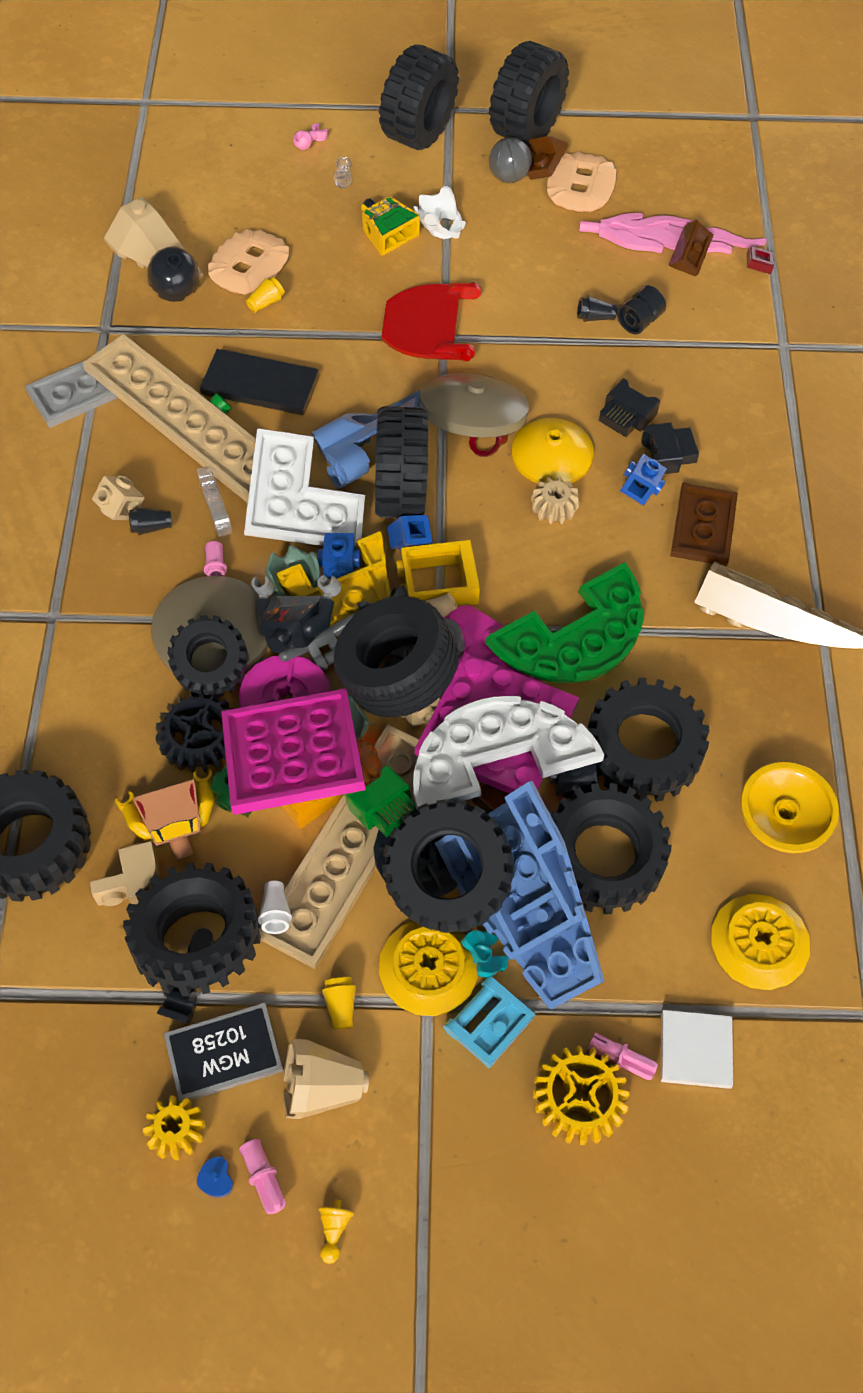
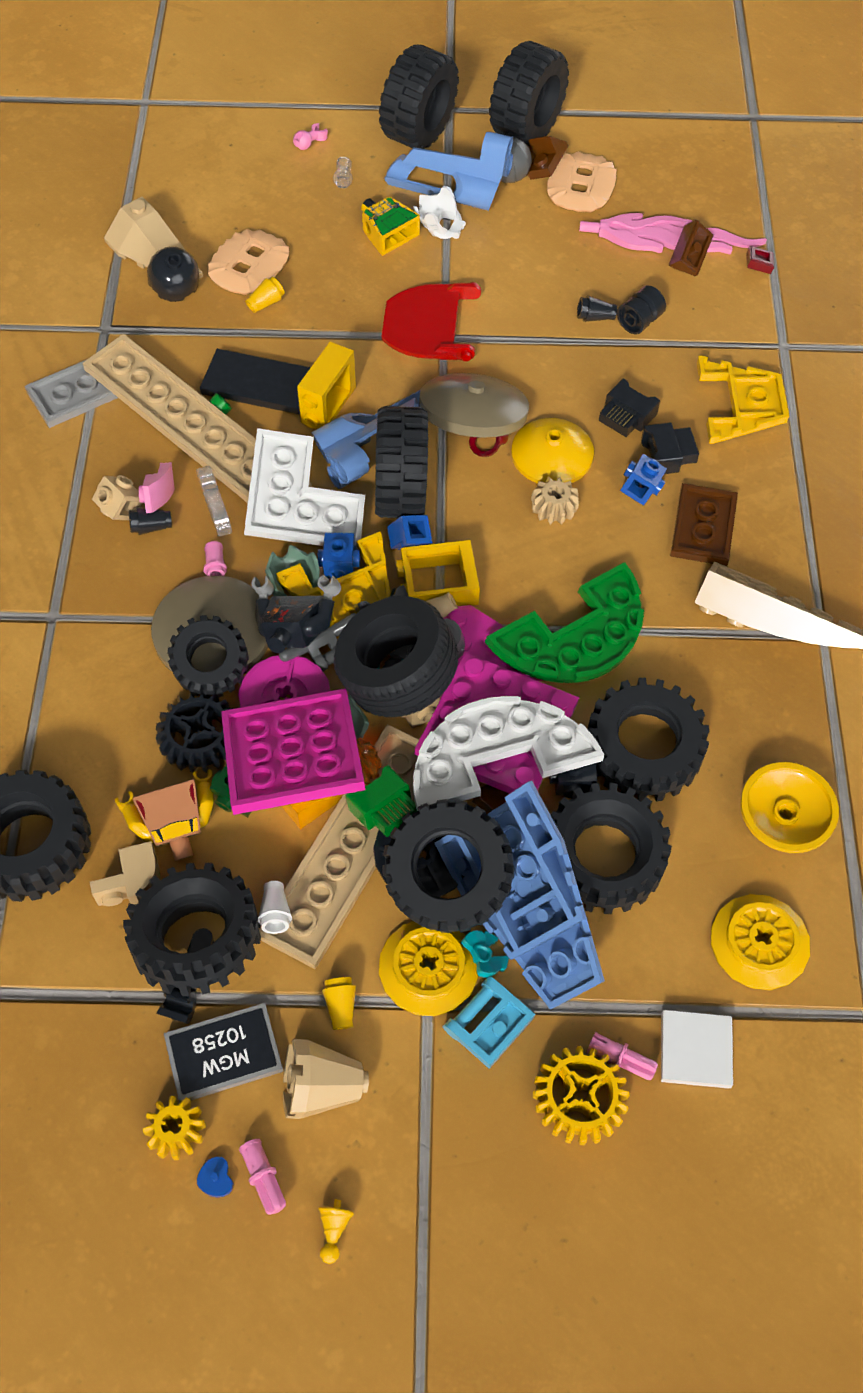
none -> bright pink slope [139,462,175,513]
none -> yellow window [297,341,356,429]
none -> medium blue panel [384,132,513,211]
none -> yellow wing [697,356,789,444]

